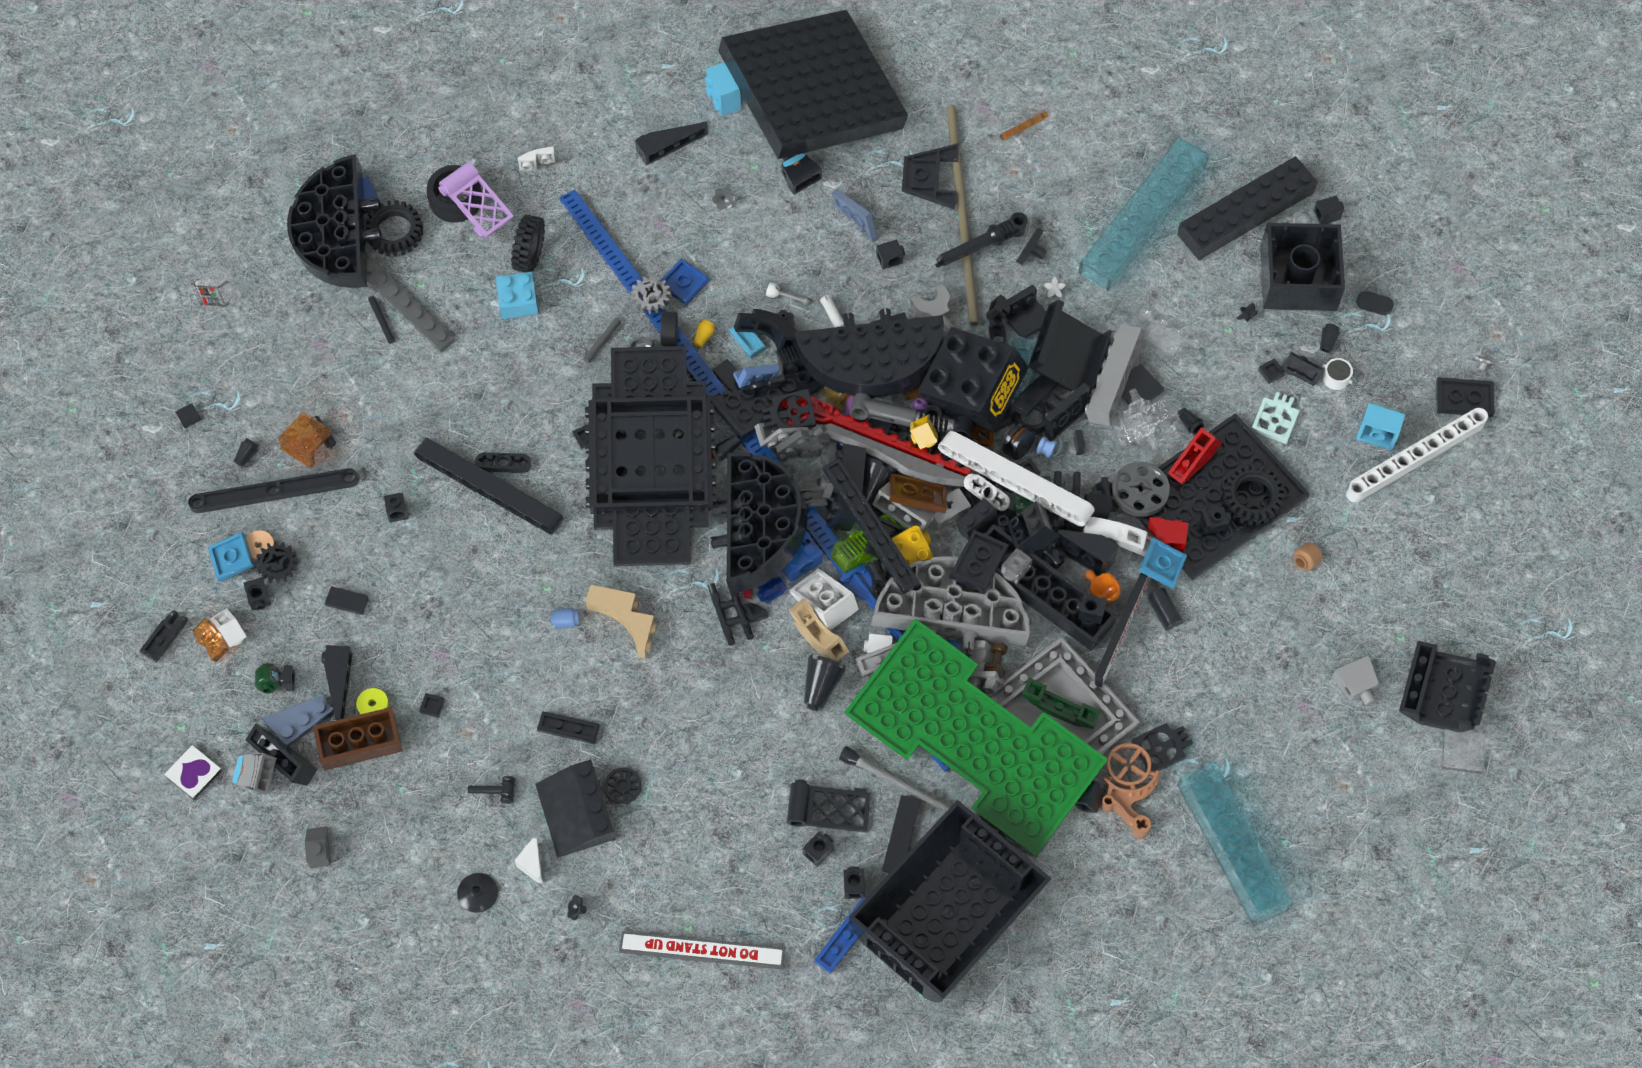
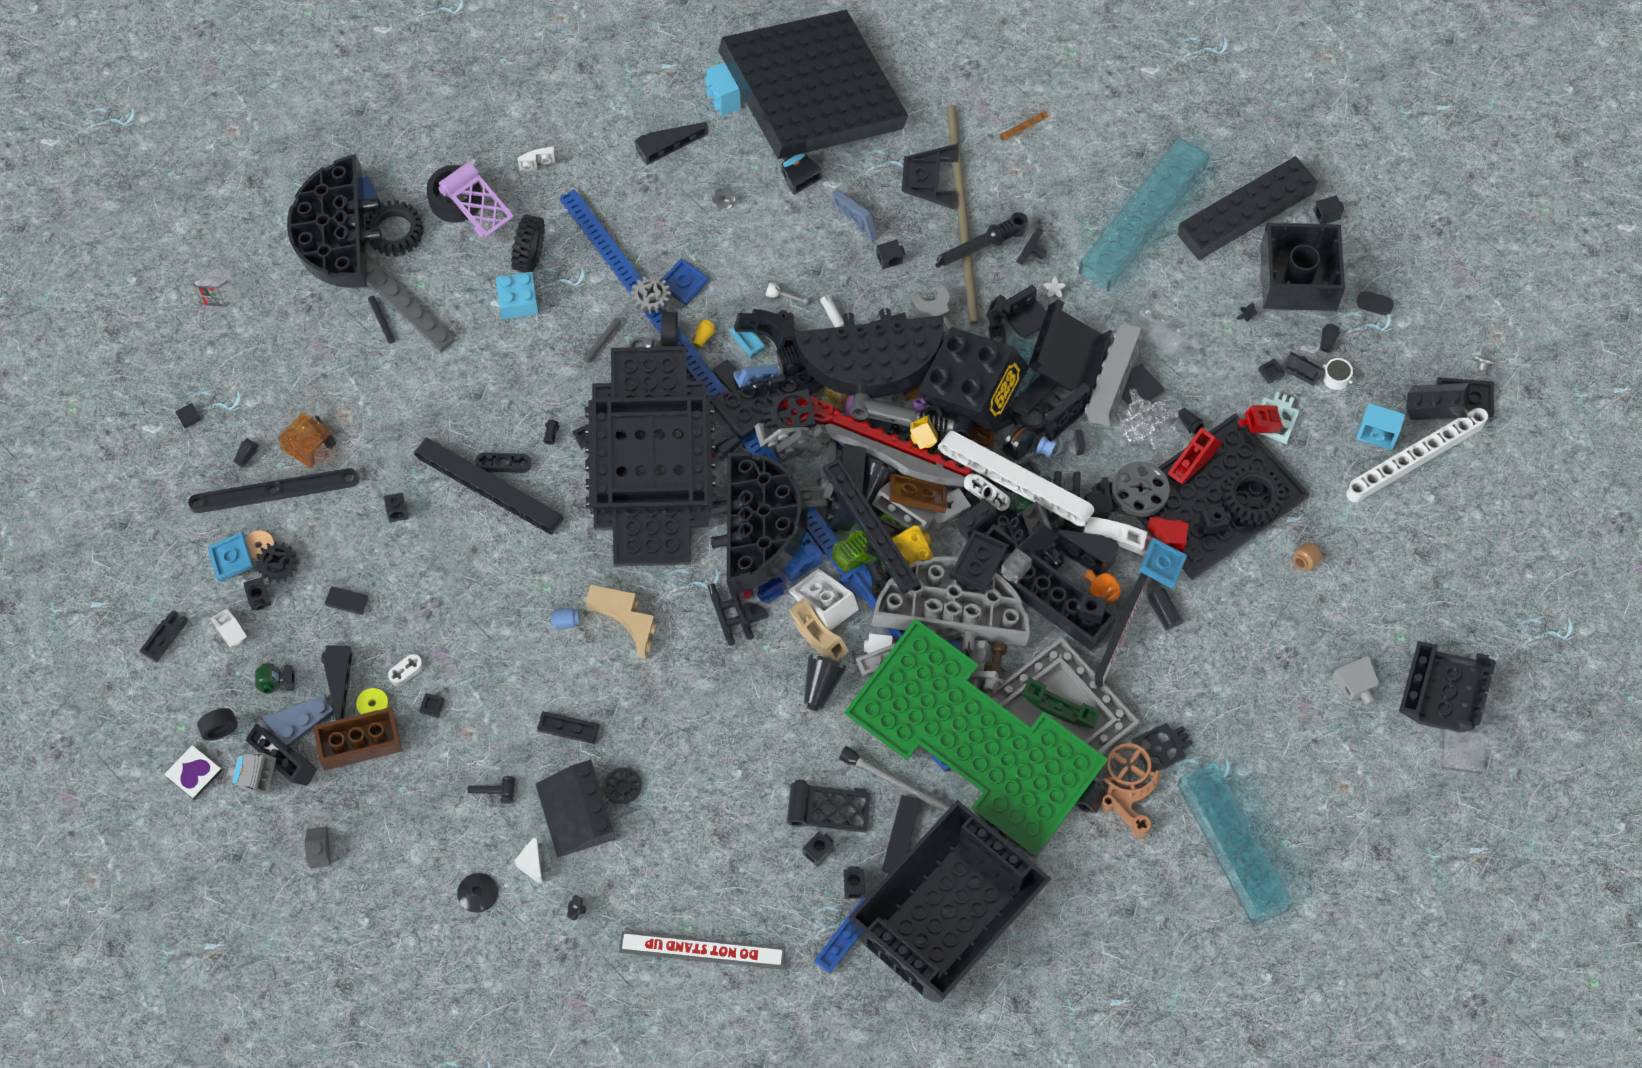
clear orange slope [192,618,229,662] -> none
none -> black tyre [197,708,238,741]
none -> white beam [388,654,423,686]
none -> black pin [543,419,560,445]
none -> red piece [1238,405,1283,434]
none -> black slope [1406,383,1470,420]

